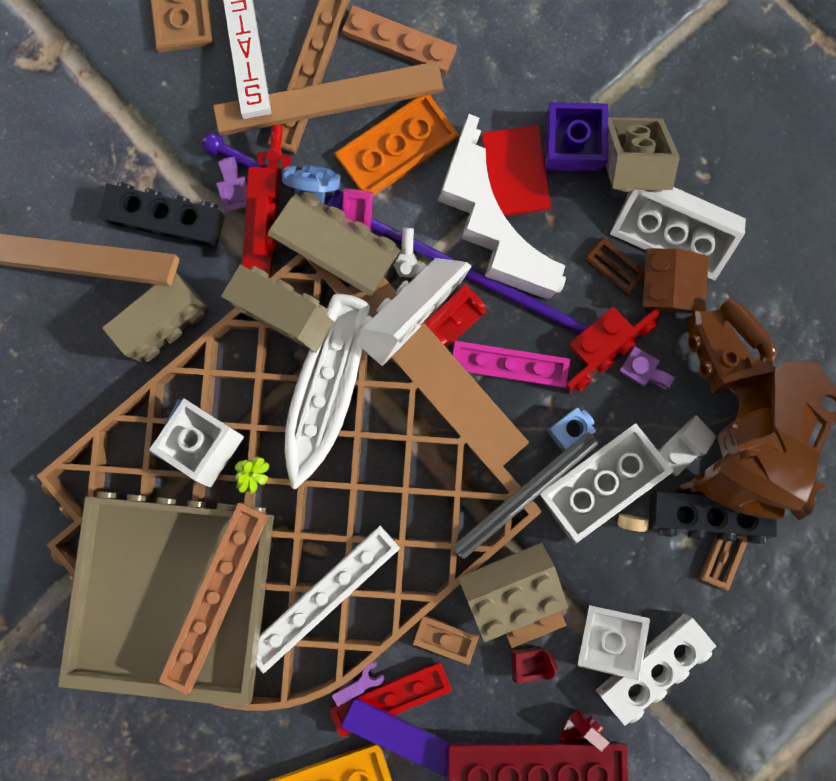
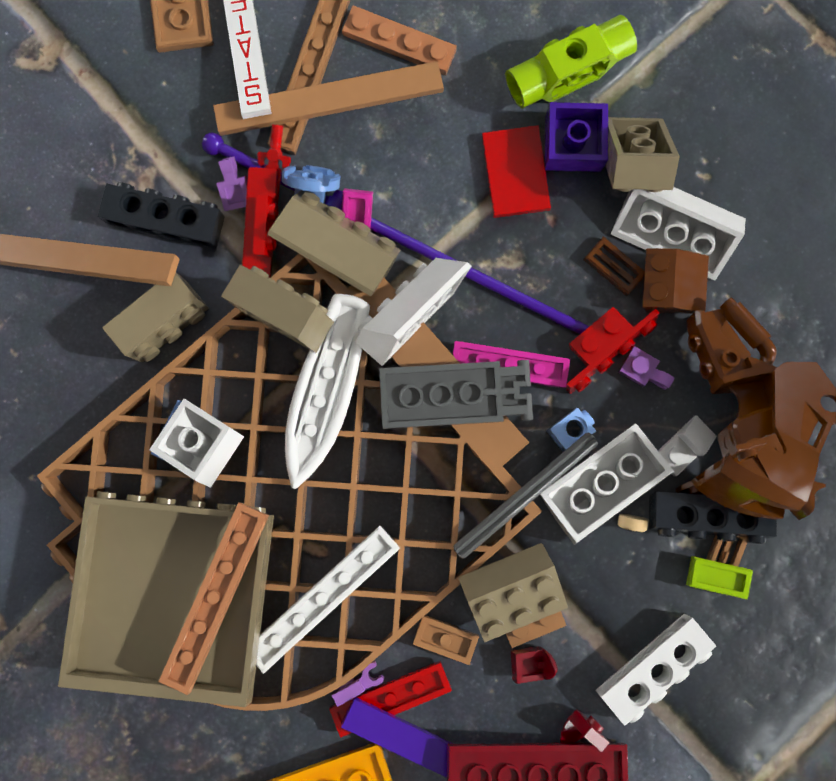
lime plant [235,457,269,494] -> none
orange tile [334,95,459,197] -> none
white piece [394,227,420,277] -> none
red hinge [425,284,487,349] -> none
white arch [438,114,566,300] -> none
white tile [578,605,650,681] -> none
none -> dark grey hinge [379,360,533,429]
none -> lime brick [505,15,637,109]
none -> lime tile [686,556,753,600]

